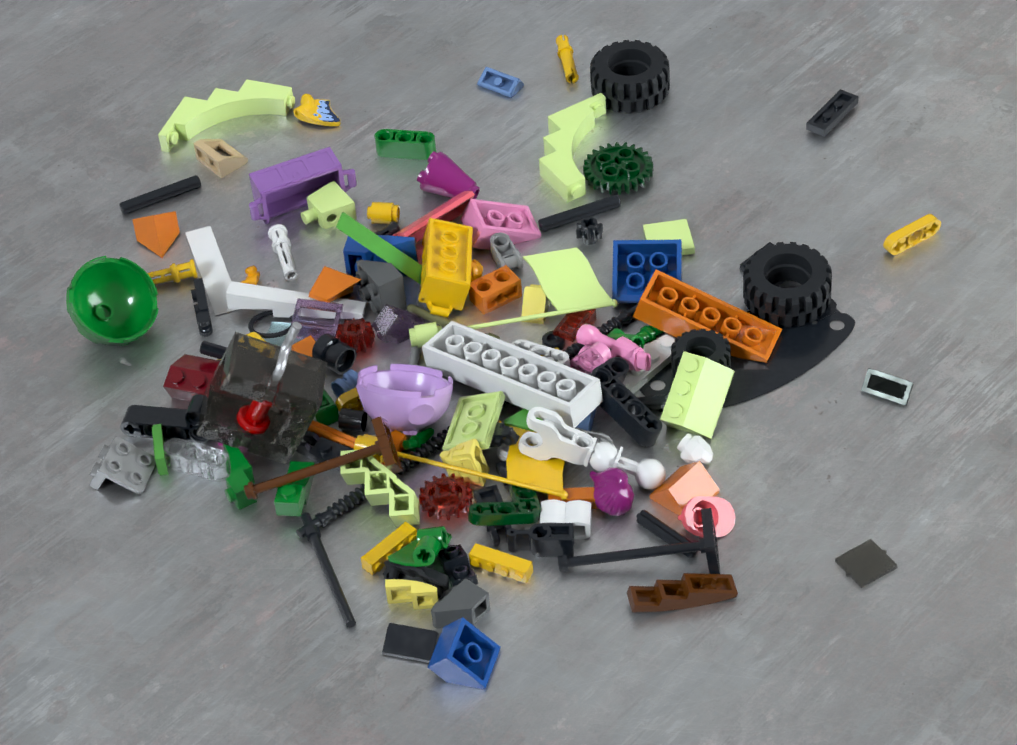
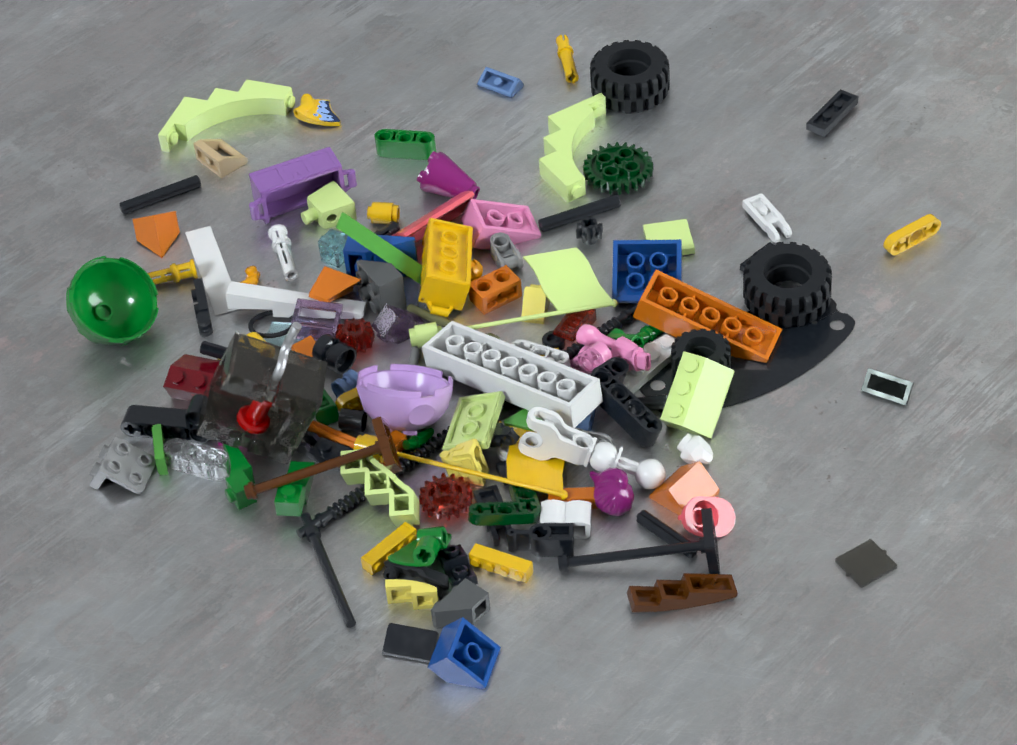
none -> clear light blue brick [318,228,348,268]
none -> white hinge [743,193,792,243]

